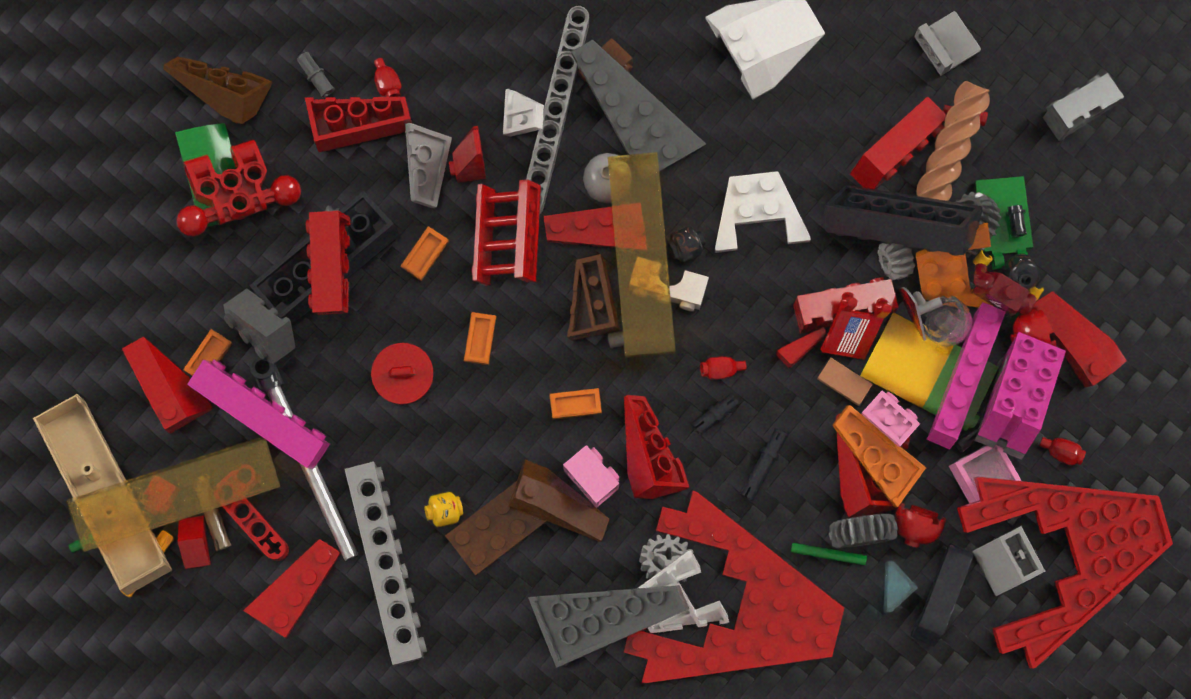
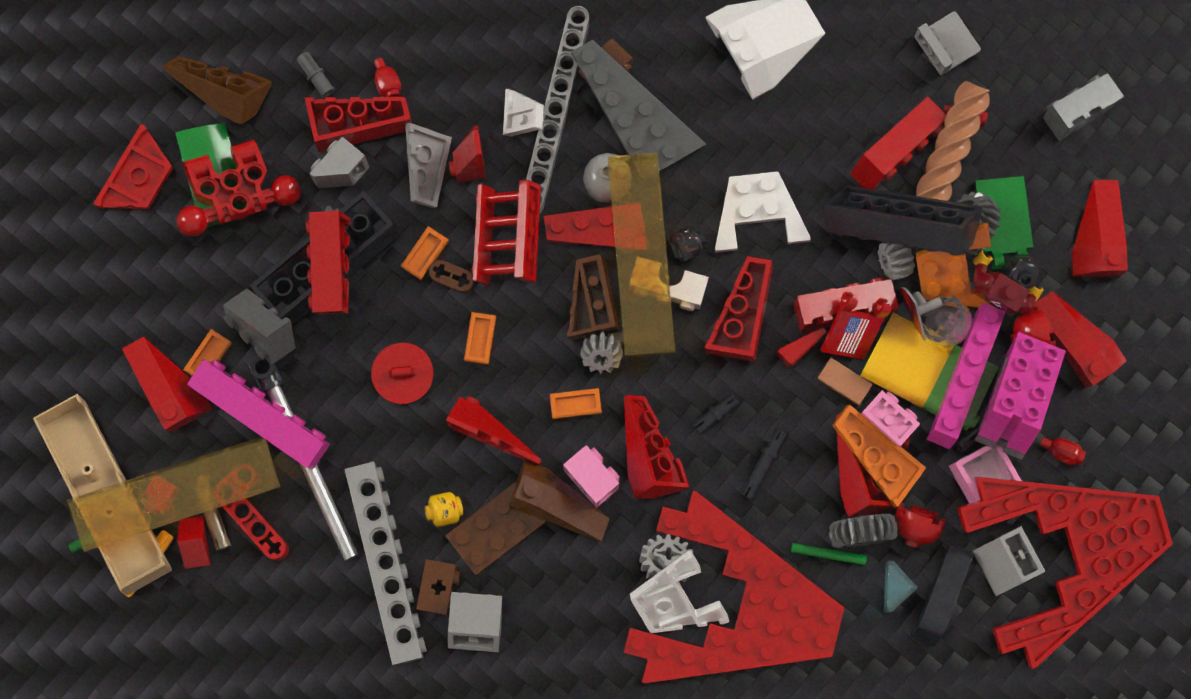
red wing [243,539,341,638] -> none
dark grey wing [528,585,689,668] -> none
red plant [700,356,746,380] -> none
black pin [1006,205,1027,237] -> none
none -> red wing [93,124,173,210]
none -> light grey slope [310,137,369,188]
none -> reddish brown brick [416,559,460,616]
none -> reddish brown beam [429,260,474,293]
none -> red wedge [446,396,542,465]
none -> light grey slope [448,592,502,652]
none -> light grey gear [580,332,623,375]
none -> red wedge [704,256,773,362]
none -> red wedge [1071,180,1128,277]

